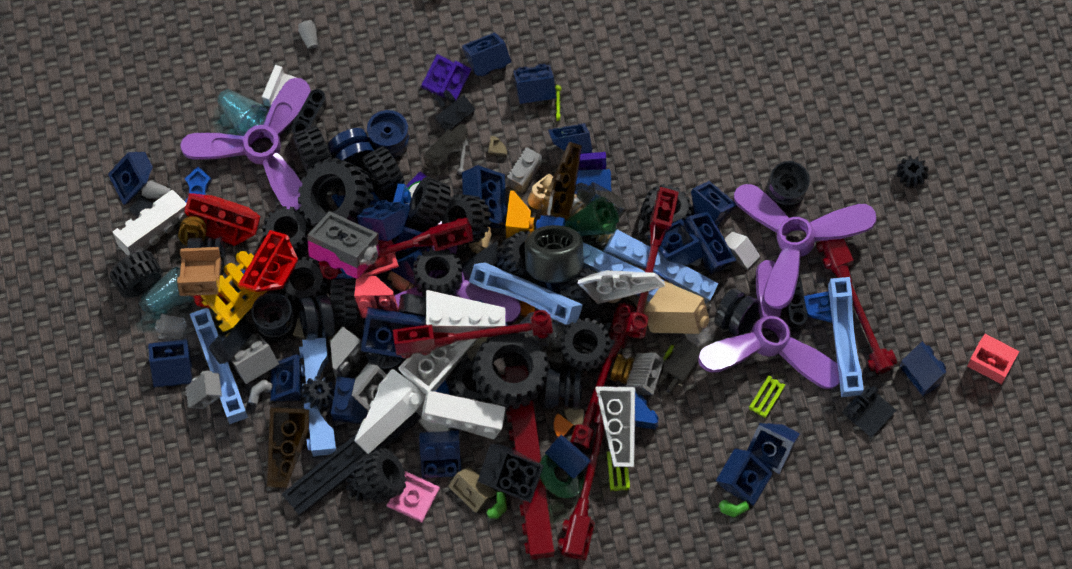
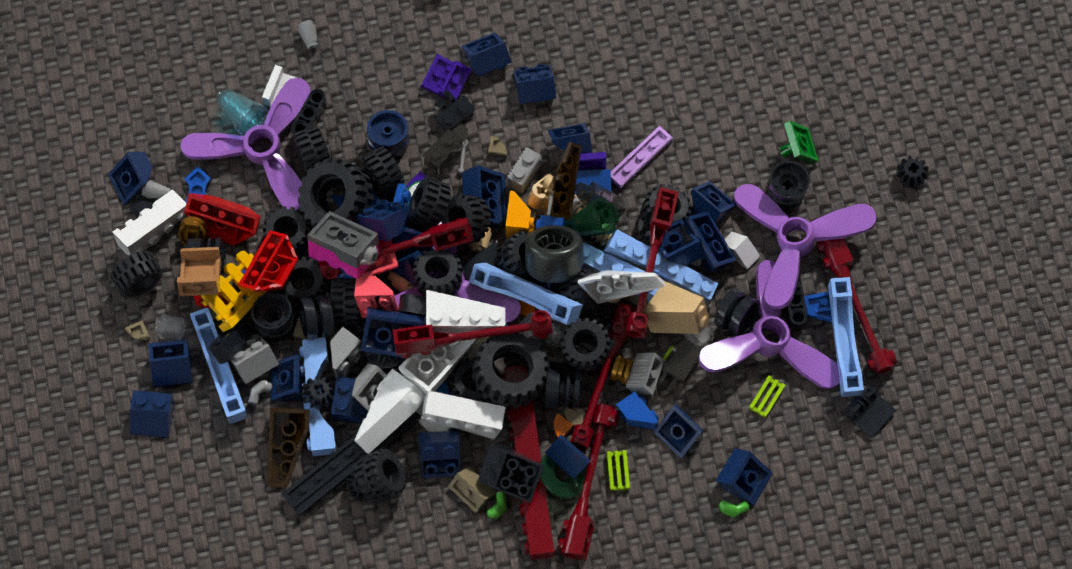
clear light blue cone [139,266,194,314] -> none
light grey brick [185,371,222,409] -> none
dark blue wheel [327,128,374,168] -> none
bright pink tile [387,471,440,523] -> none
lime hinge [555,85,562,121] -> none
white wedge [596,387,635,467] -> none
dark blue slope [747,423,800,474] -> none
dark blue slope [899,341,947,397] -> none
coral slope [967,334,1020,385] -> none
none -> dark tan tile [125,320,150,341]
none -> dark blue slope [130,390,175,438]
none -> lavender tile [611,126,673,190]
none -> dark blue slope [654,404,704,458]
none -> green tile [779,121,819,165]

